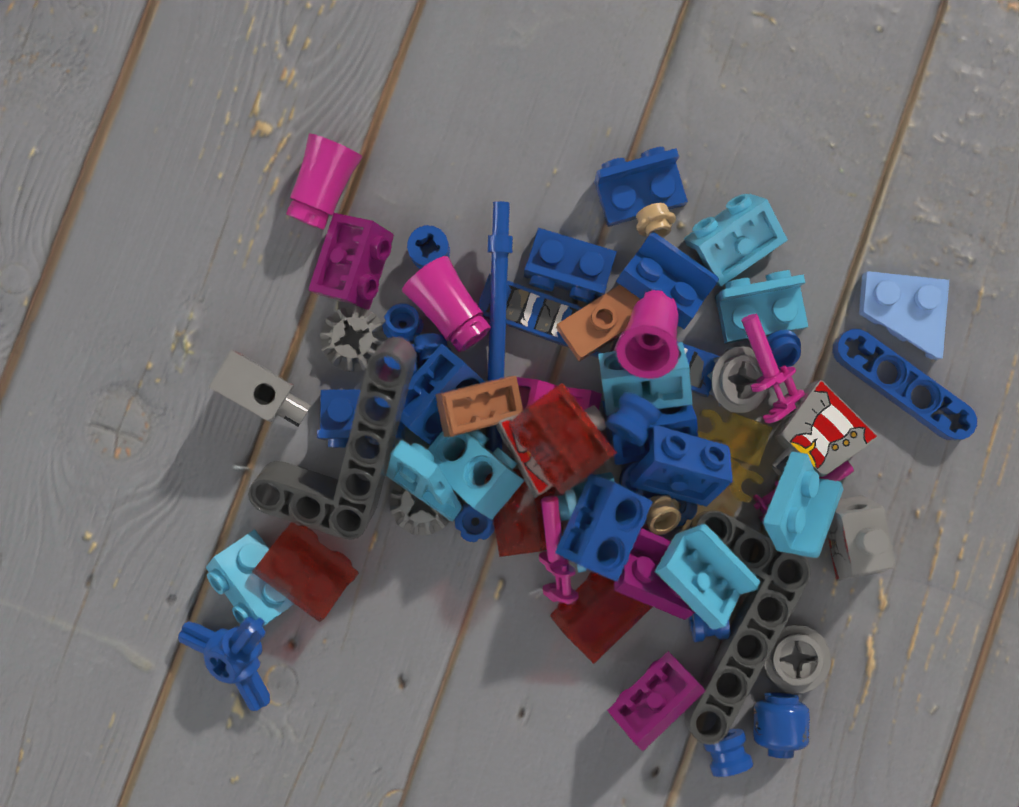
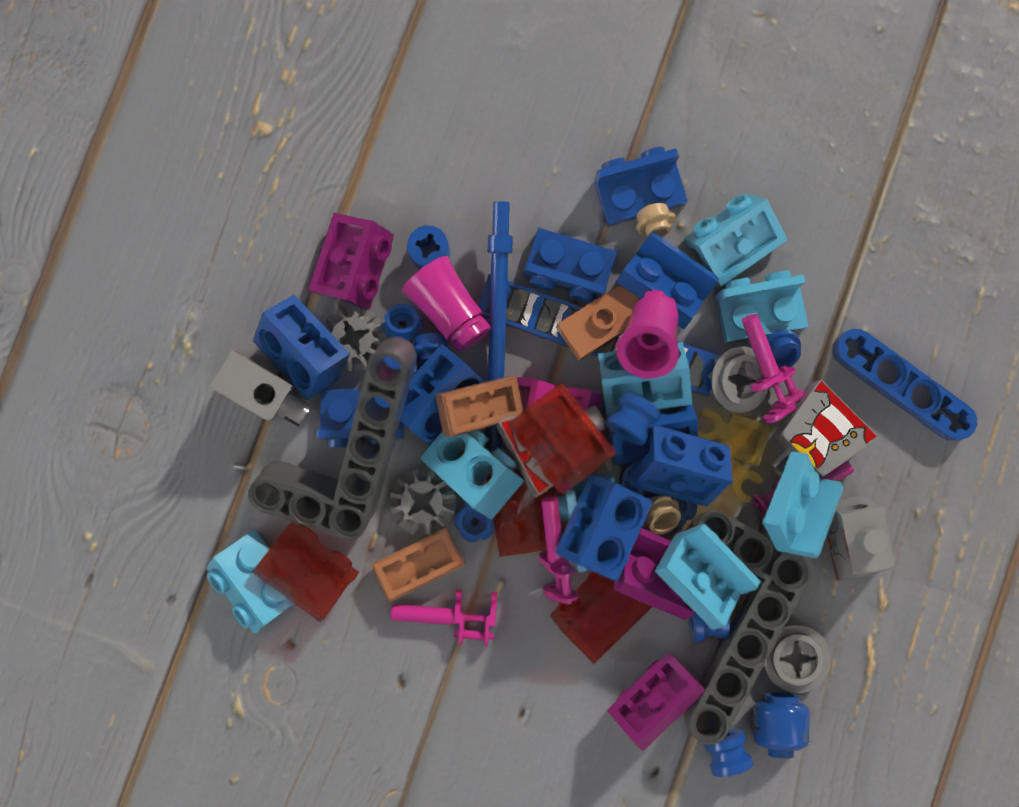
blue bush [178,616,270,711] -> none
dark pink plant [286,133,363,230] -> none
medium azure wing [386,440,462,522] -> none
light blue wing [859,271,949,360] -> none
none -> blue brick [253,295,350,400]
none -> nougat plate [371,527,465,603]
none -> dark pink piece [391,590,497,647]

